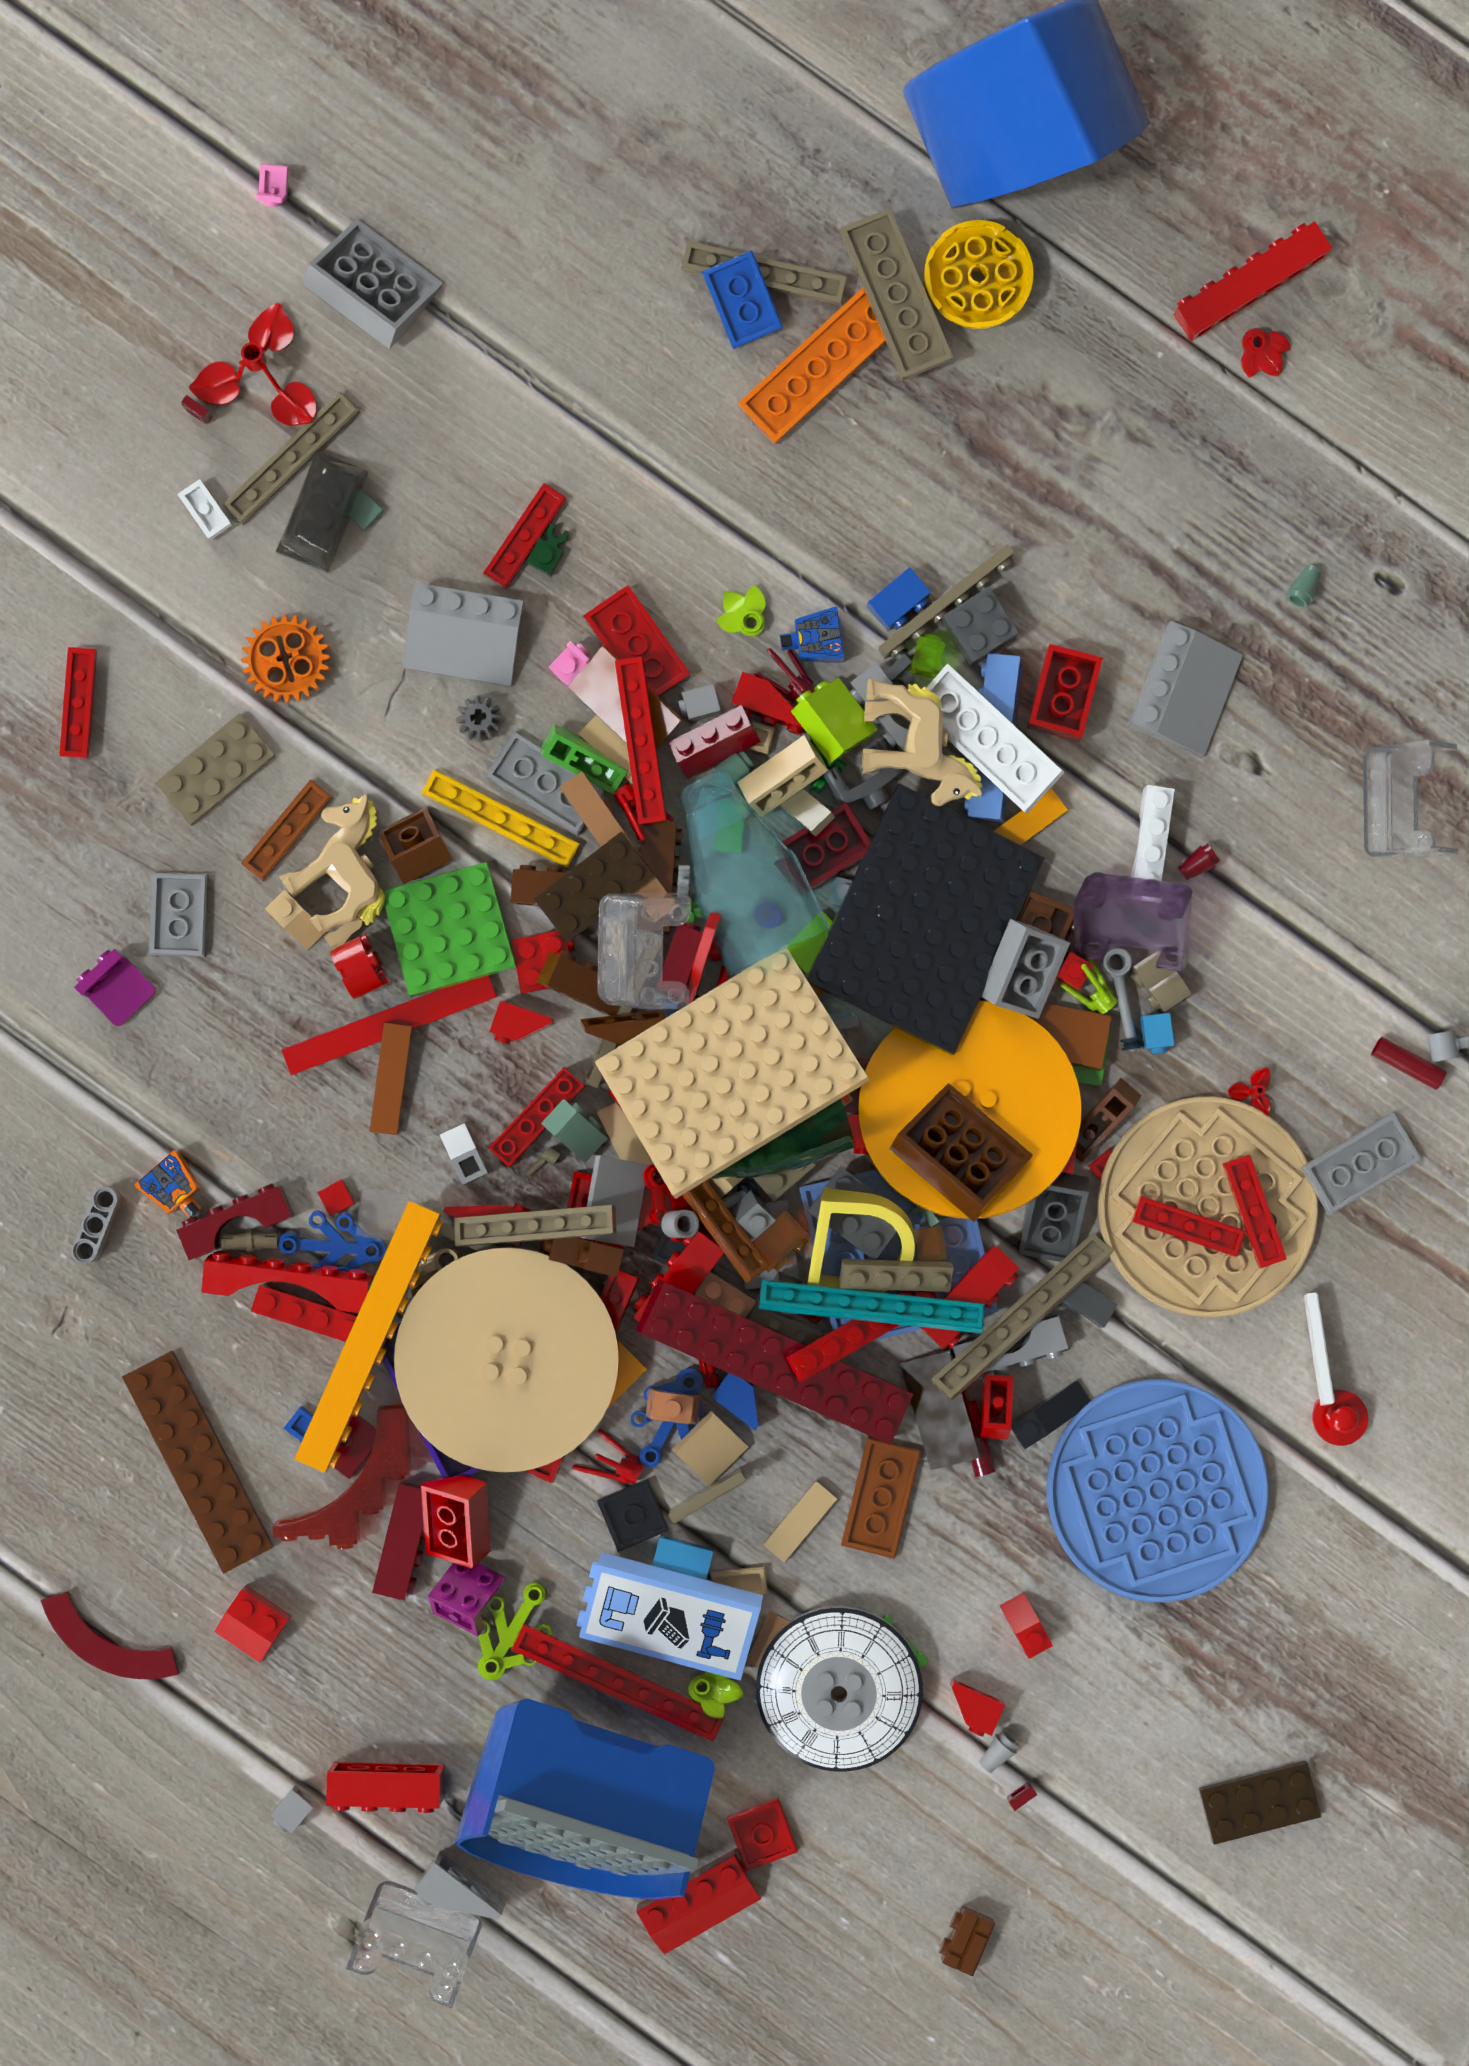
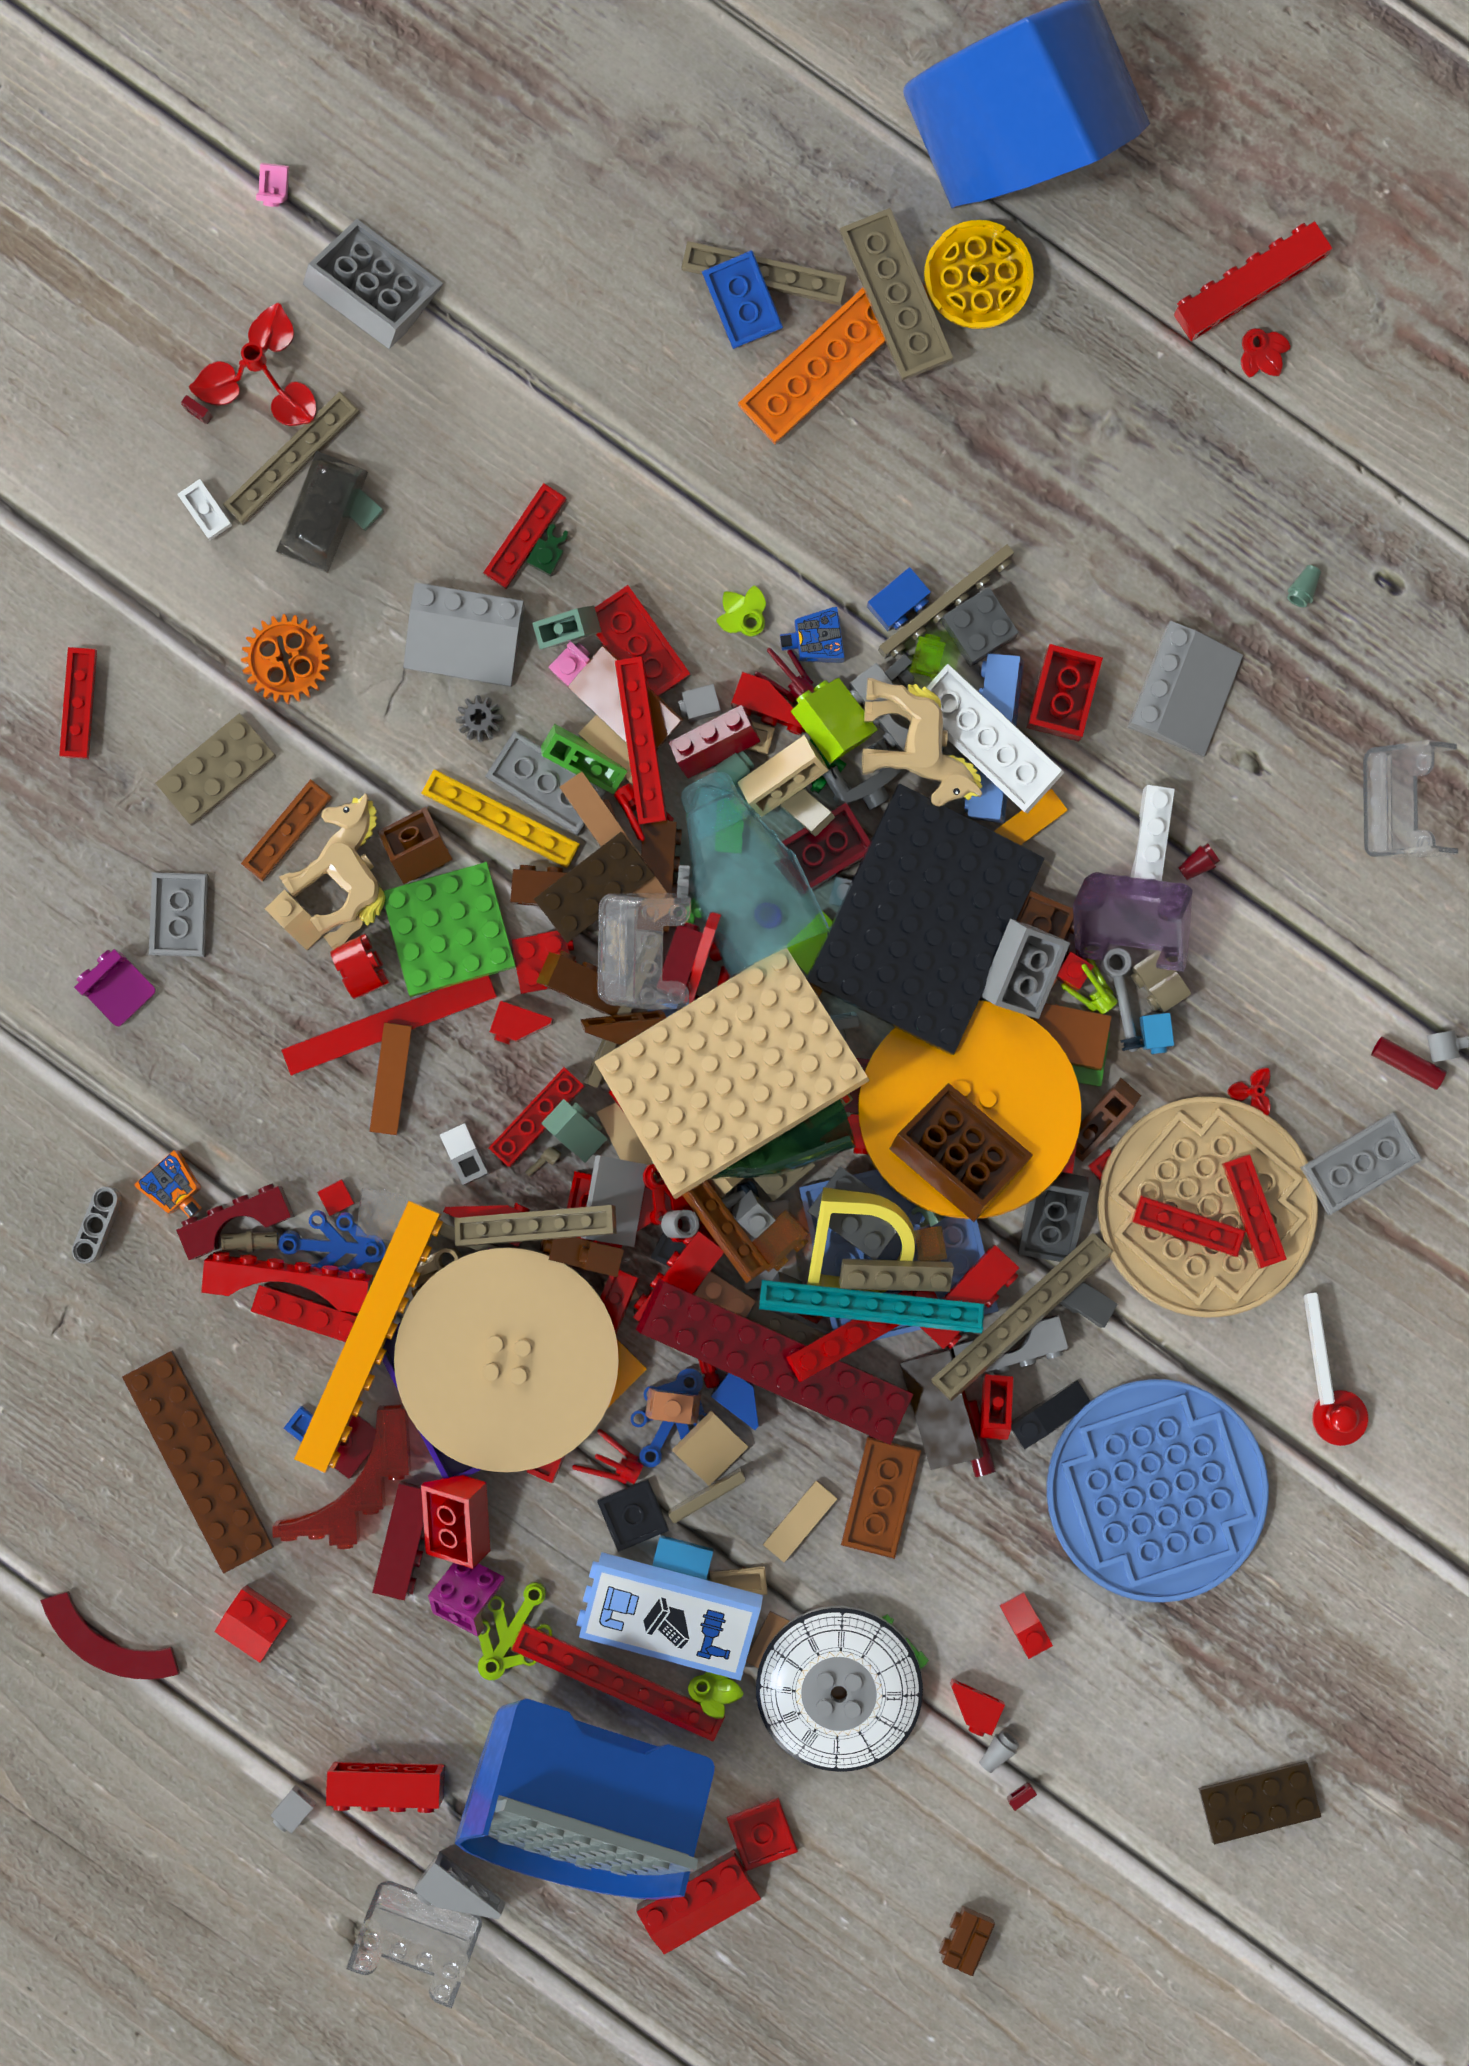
none -> sand green brick [532,605,601,649]

